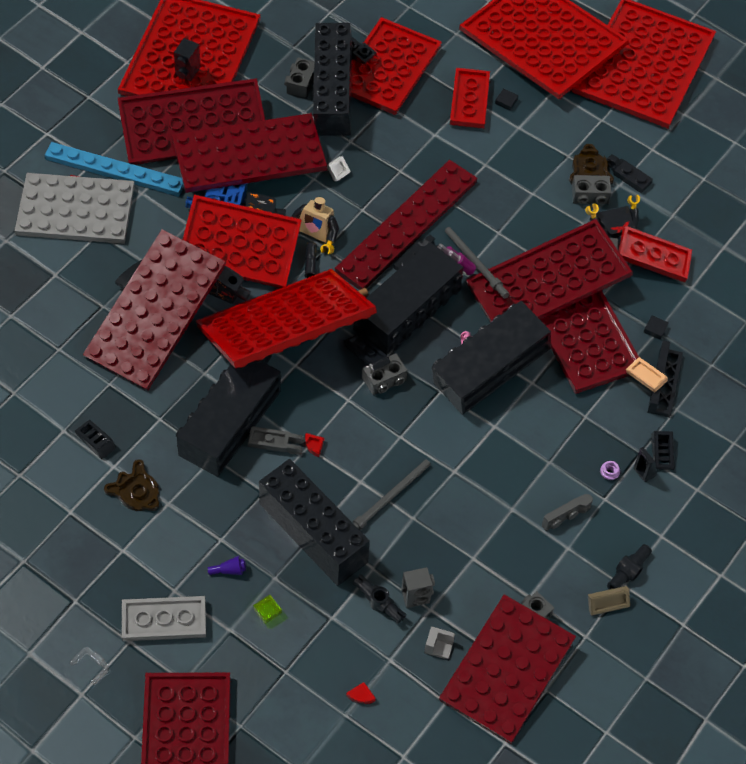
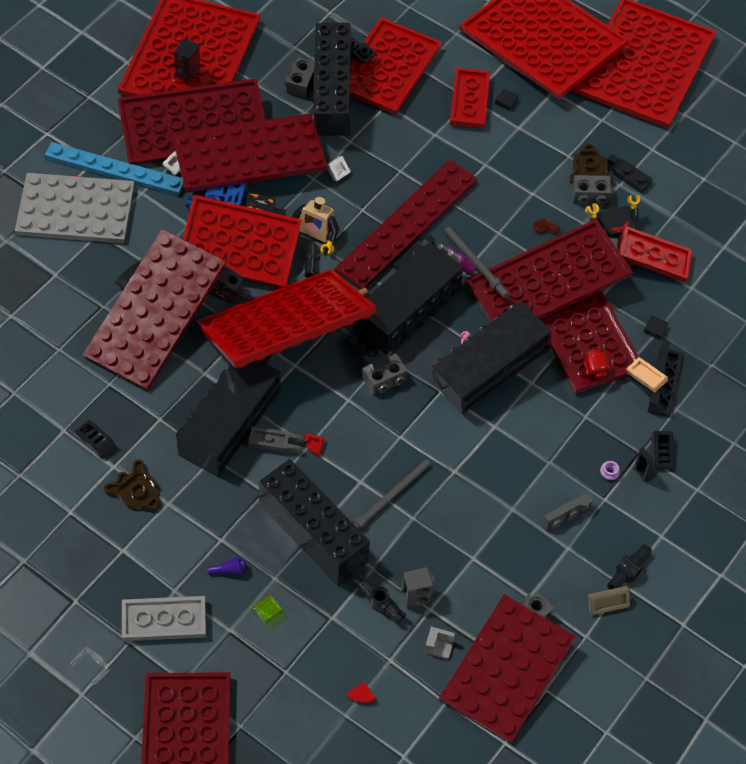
none -> white tile [162,151,180,176]
none -> clear red arm [533,219,560,234]
none -> red head [583,349,611,379]

